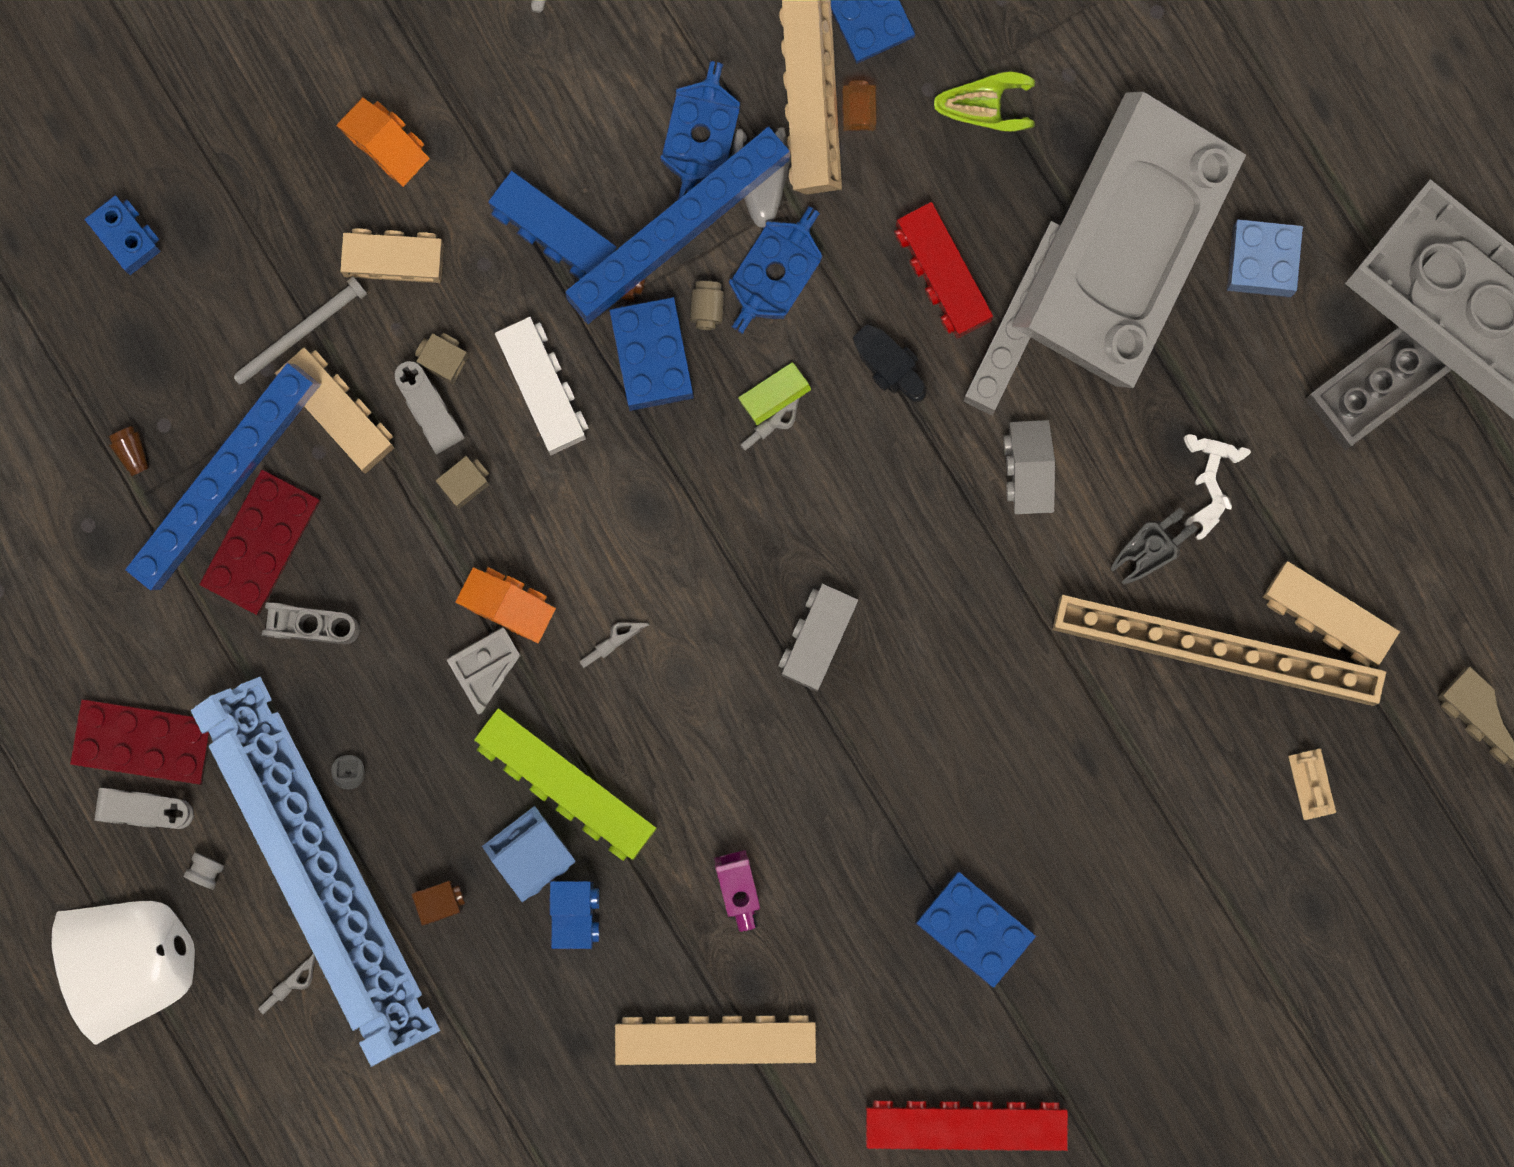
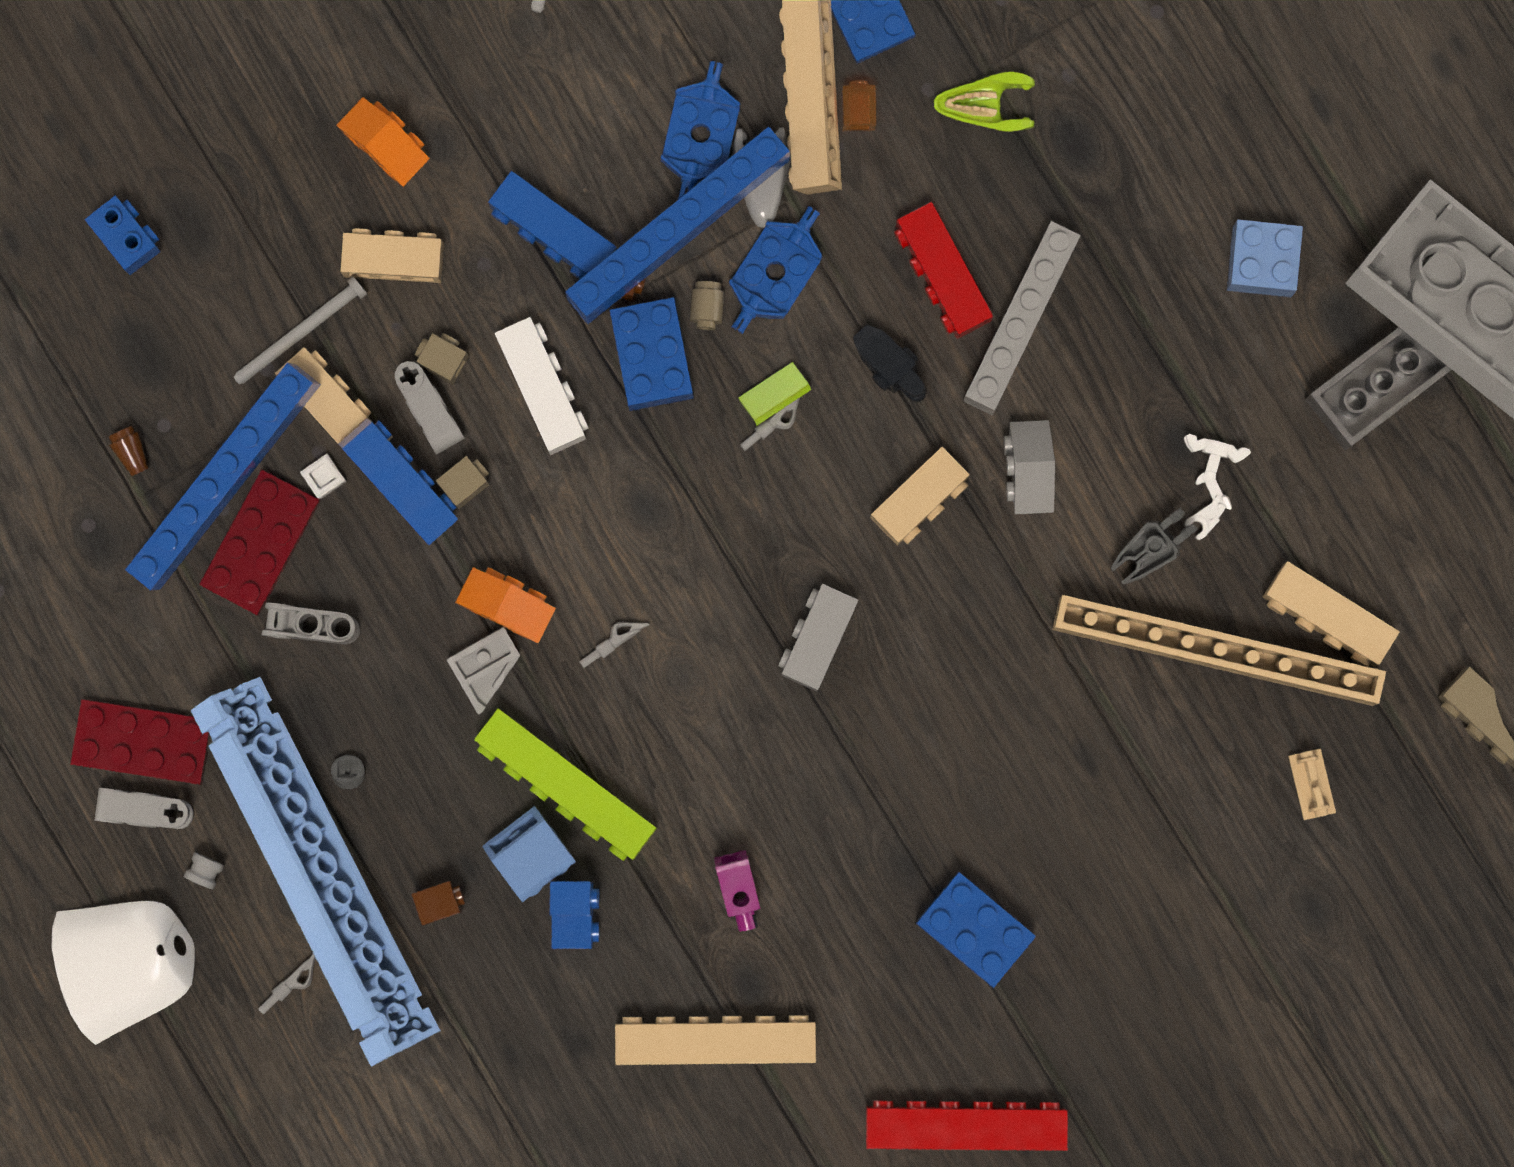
light grey piece [1012,92,1246,388] -> none
none -> white tile [300,454,346,500]
none -> blue brick [338,418,458,545]
none -> tan brick [870,447,970,546]

